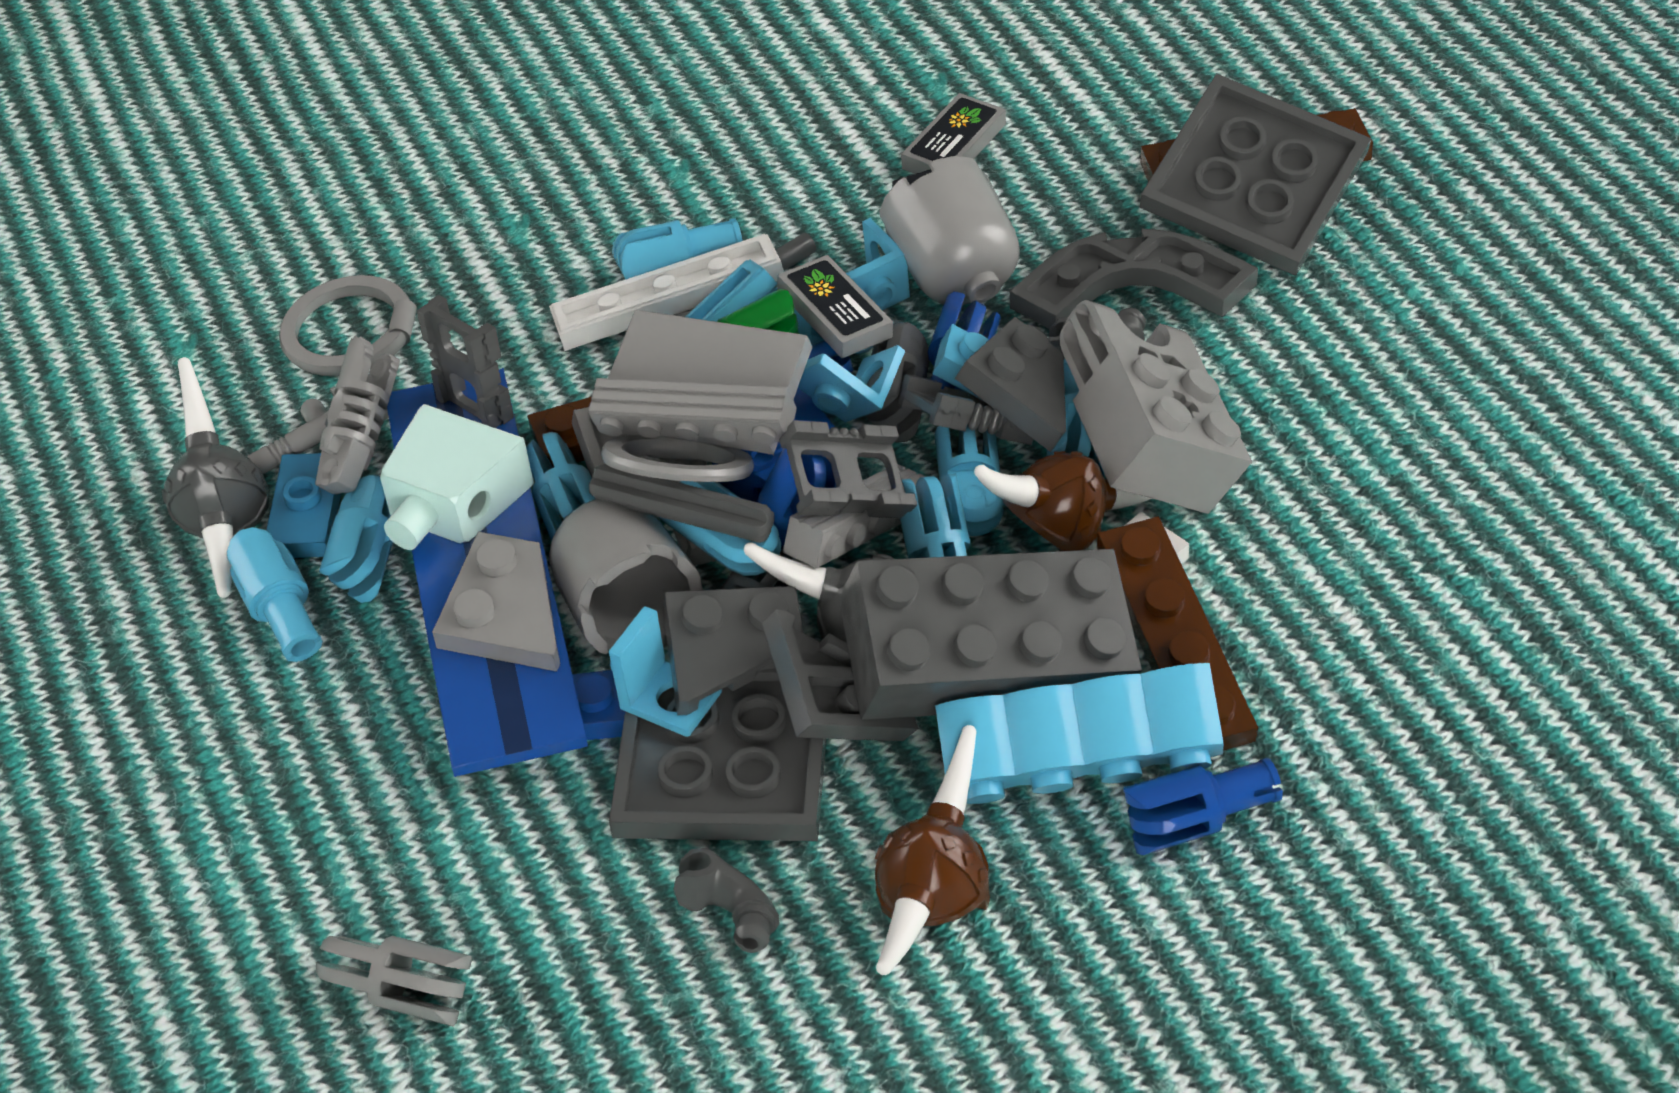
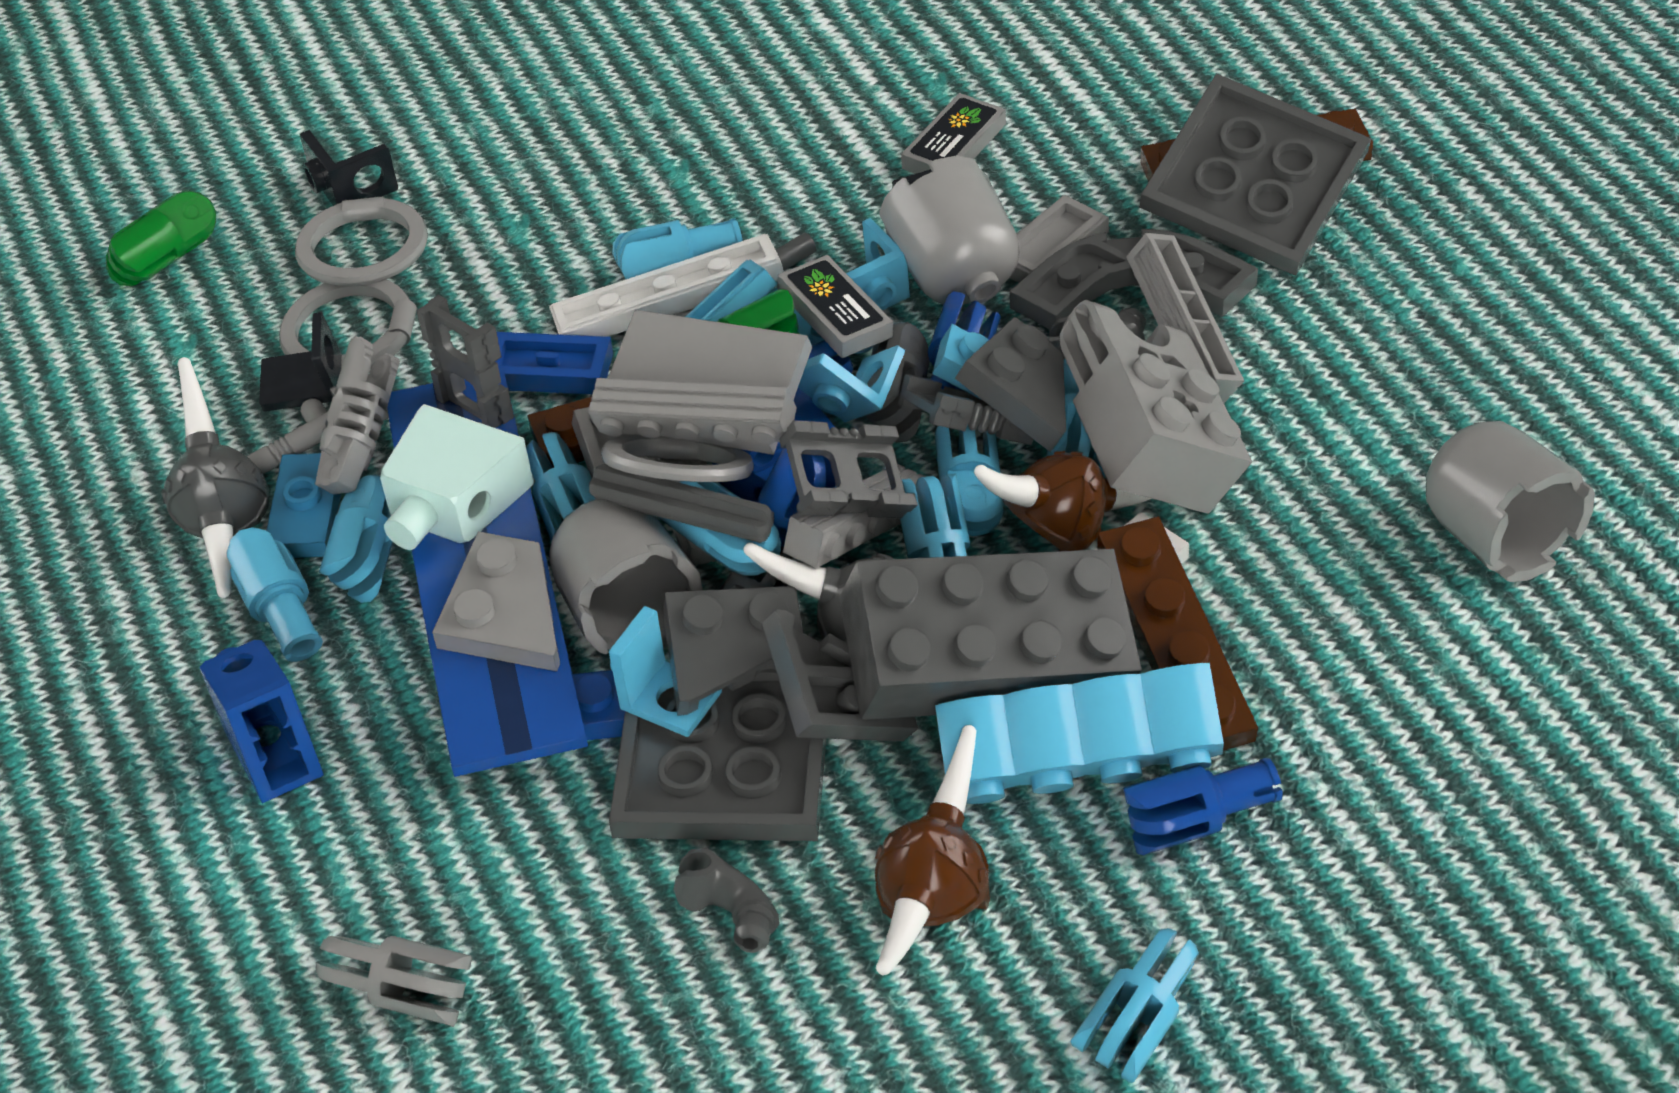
none -> green arm [106,190,217,286]
none -> blue torso [200,640,324,804]
none -> black bracket [259,312,342,412]
none -> light grey piece [295,196,428,286]
none -> black bracket [299,130,398,206]
none -> blue plate [495,332,613,395]
none -> light grey tile [1010,195,1109,283]
none -> medium azure arm [1070,928,1199,1083]
none -> light grey piece [1126,233,1244,403]
none -> light grey cylinder [1426,421,1595,582]

